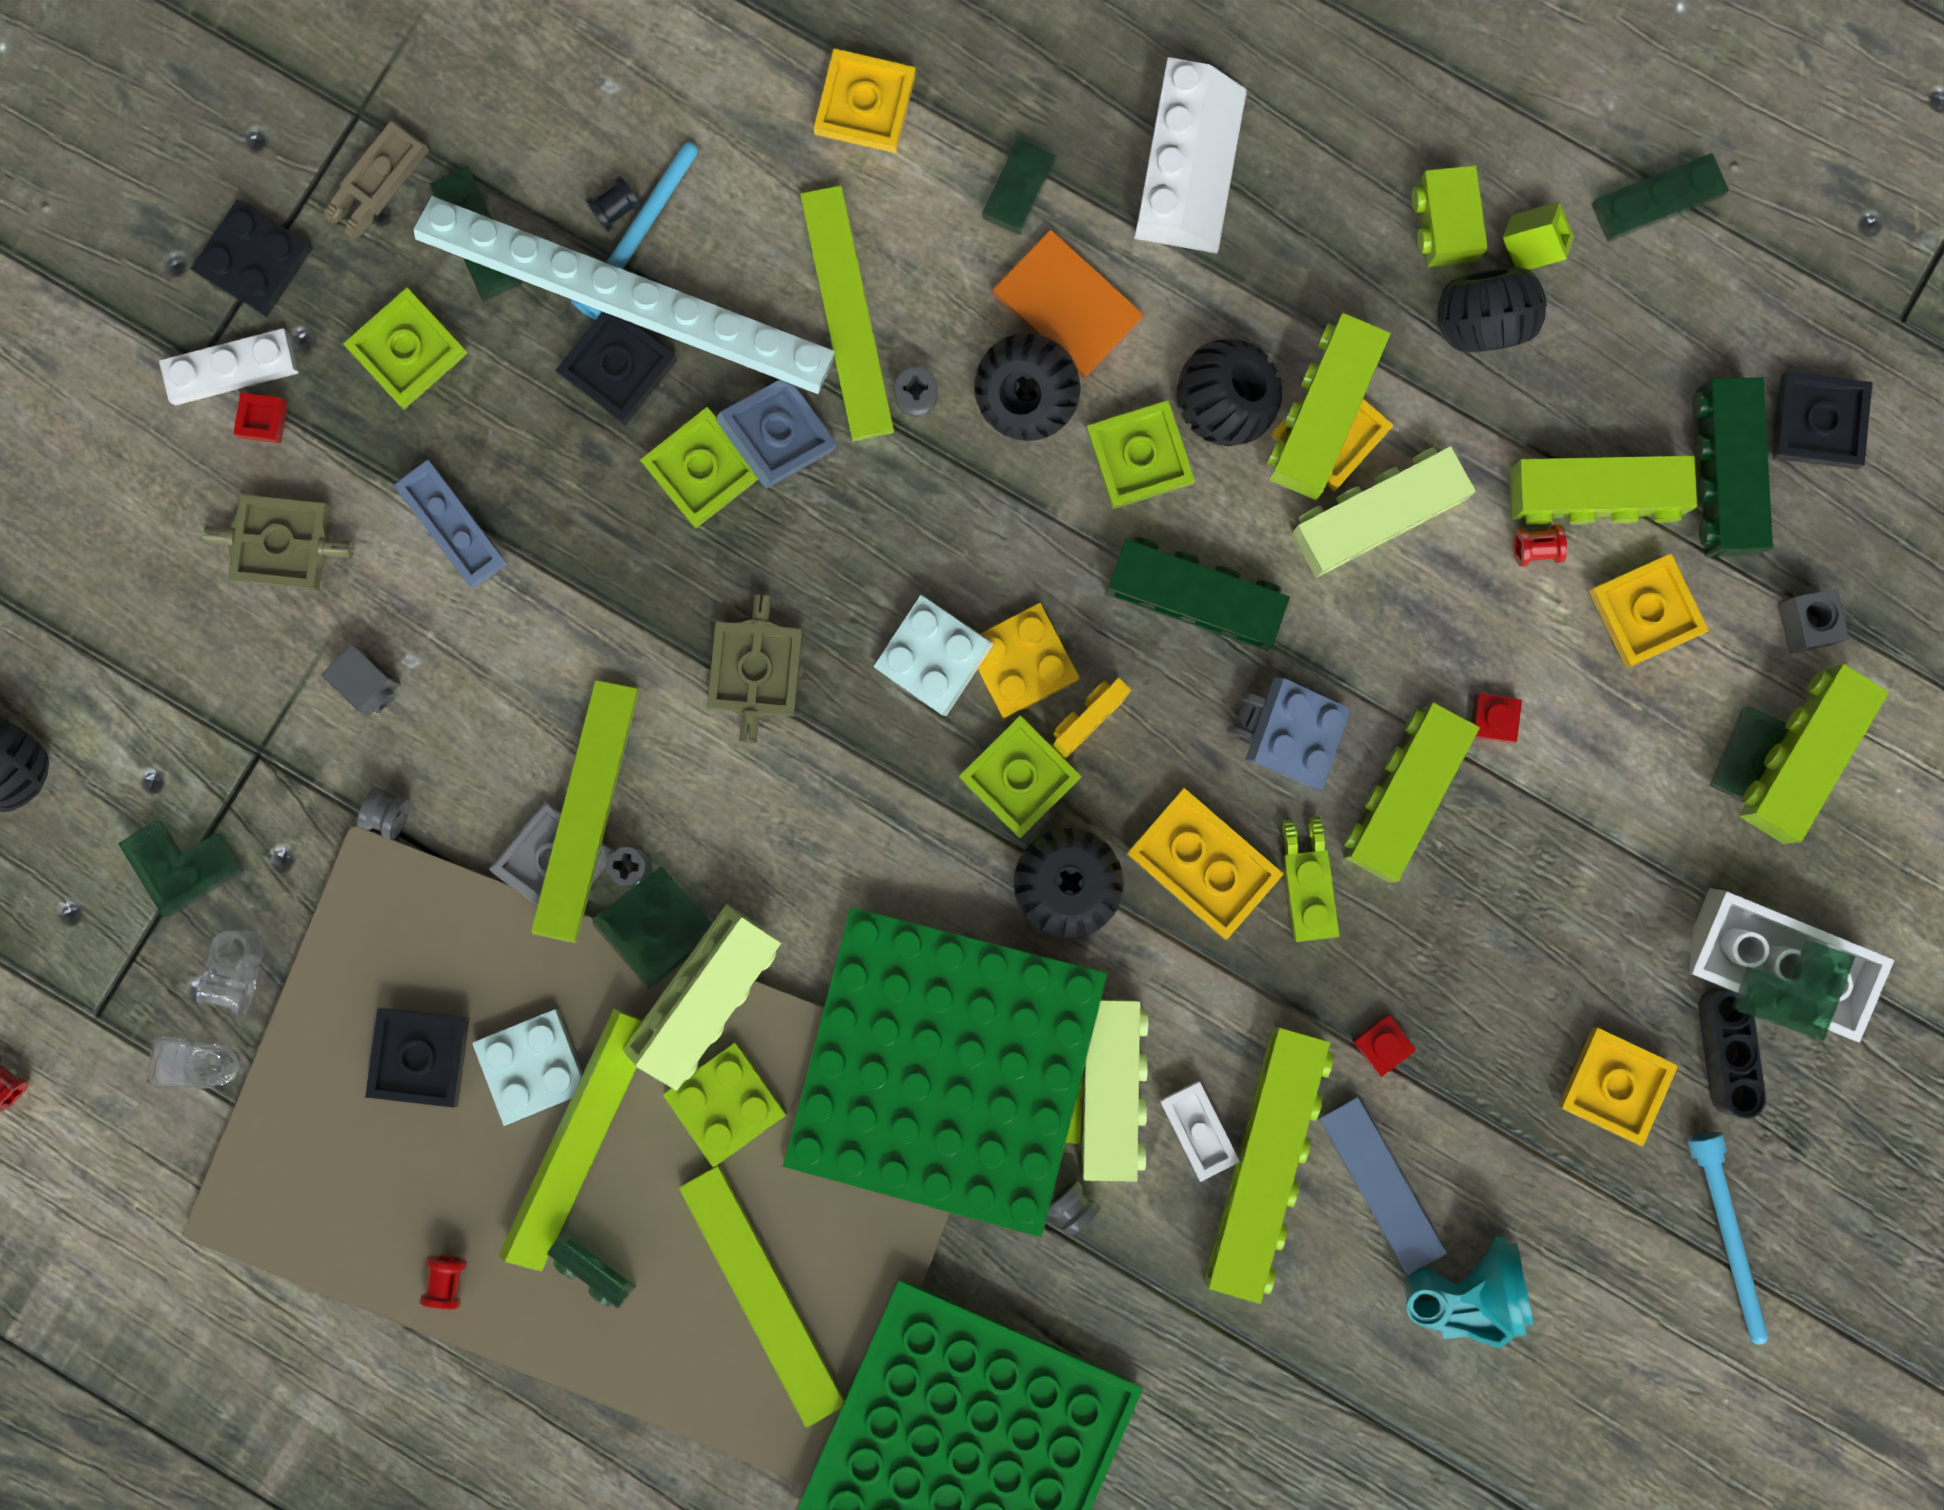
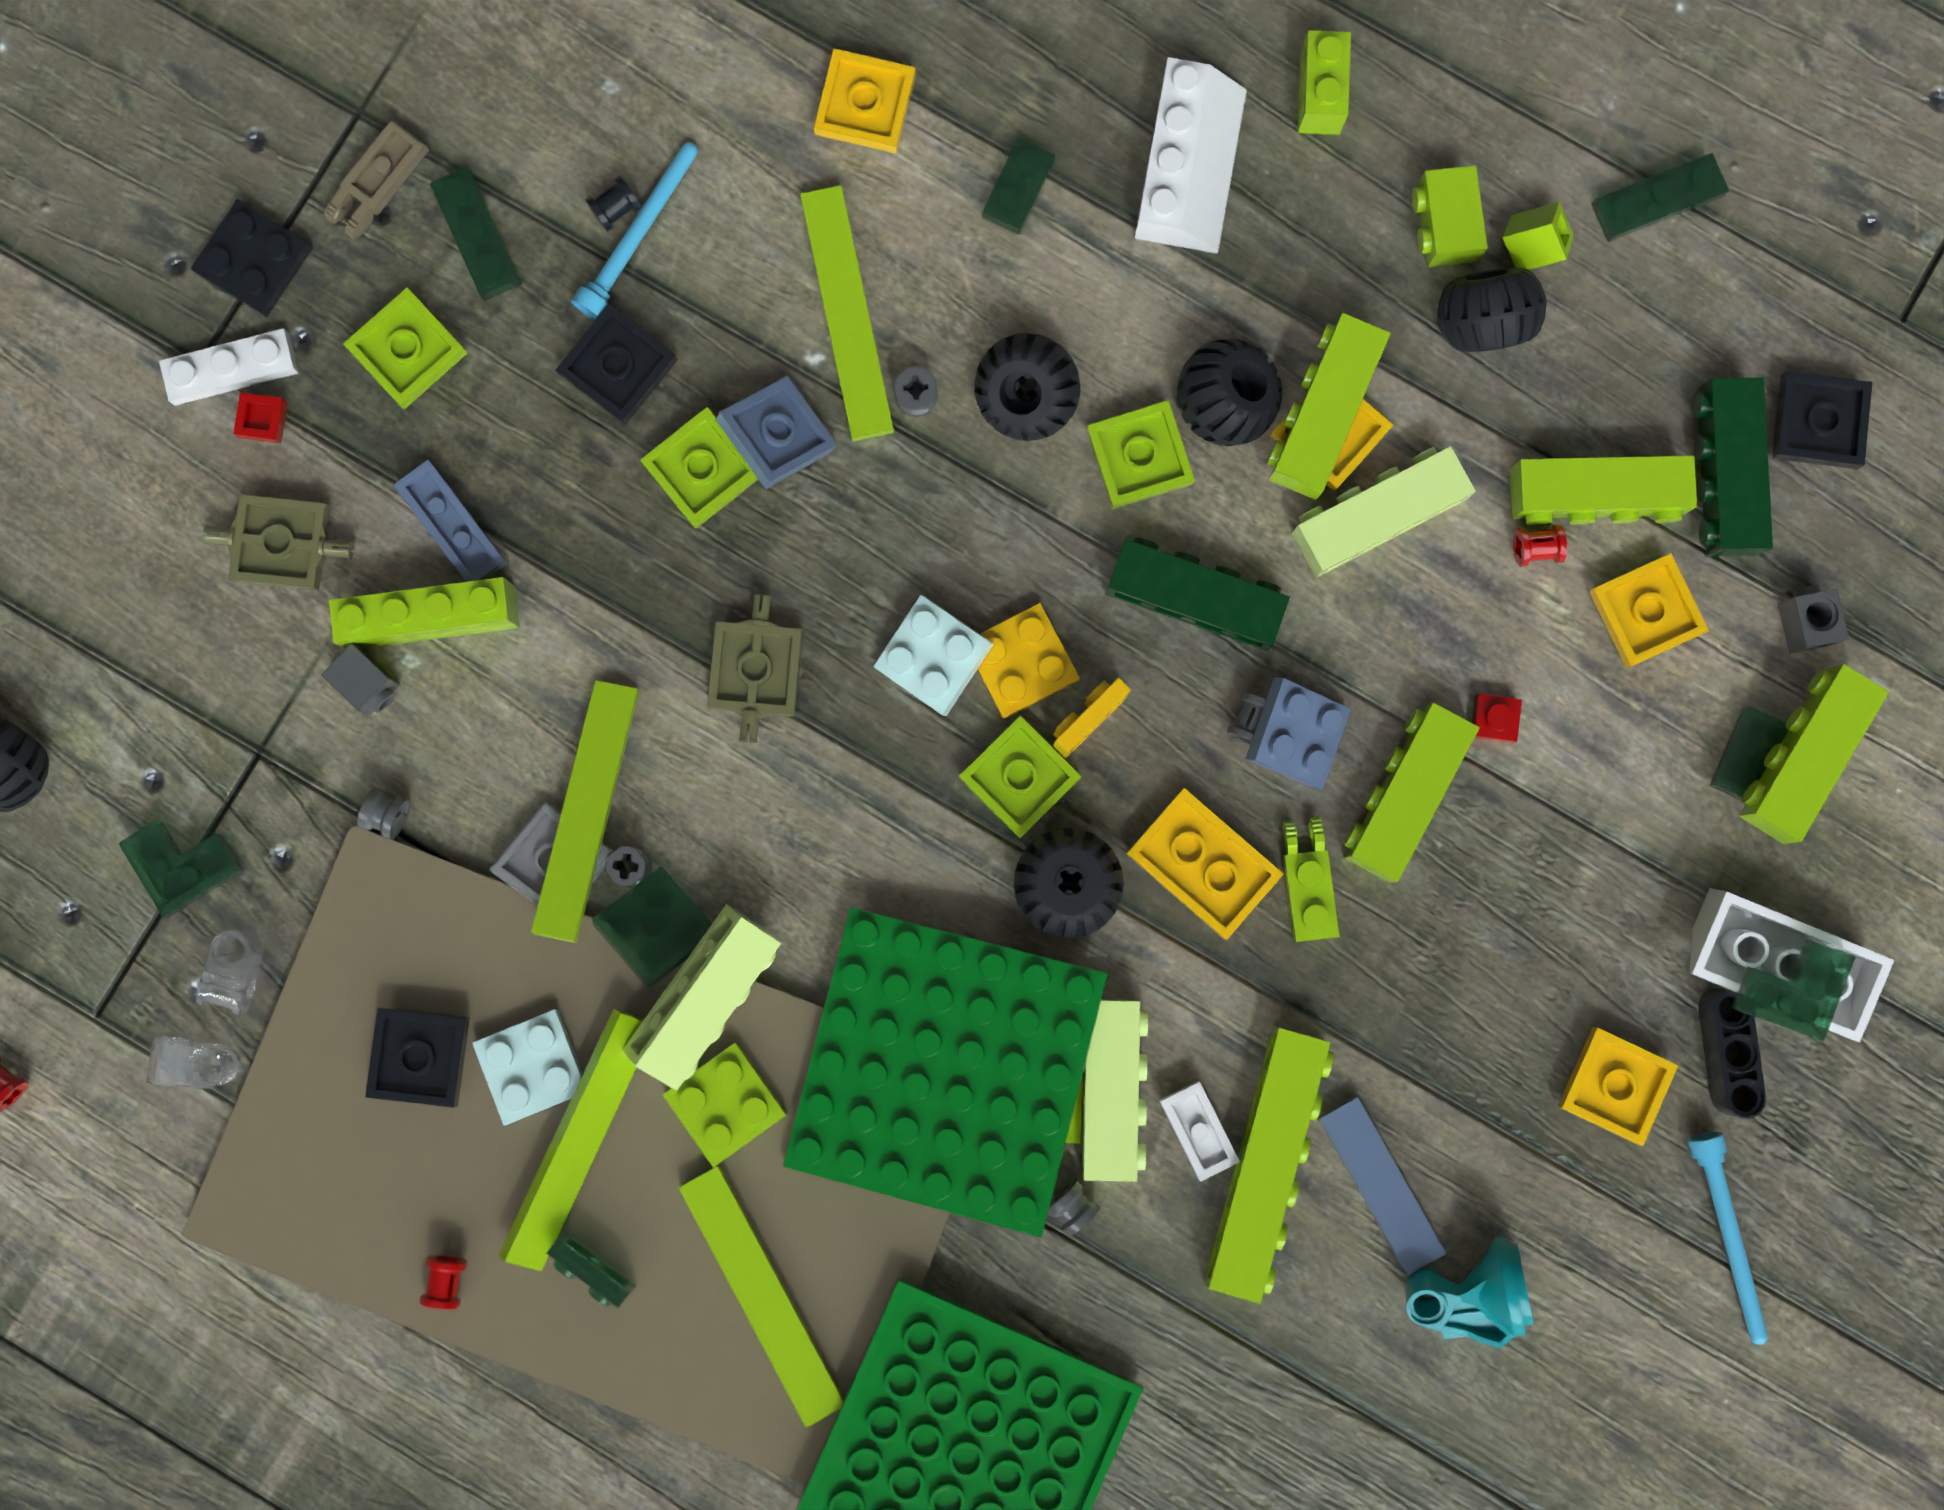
light aqua plate [414,196,835,394] -> none
orange tile [992,229,1144,379] -> none
red plate [1352,1015,1416,1077] -> none
none -> lime brick [329,577,519,649]
none -> lime brick [1297,30,1351,135]

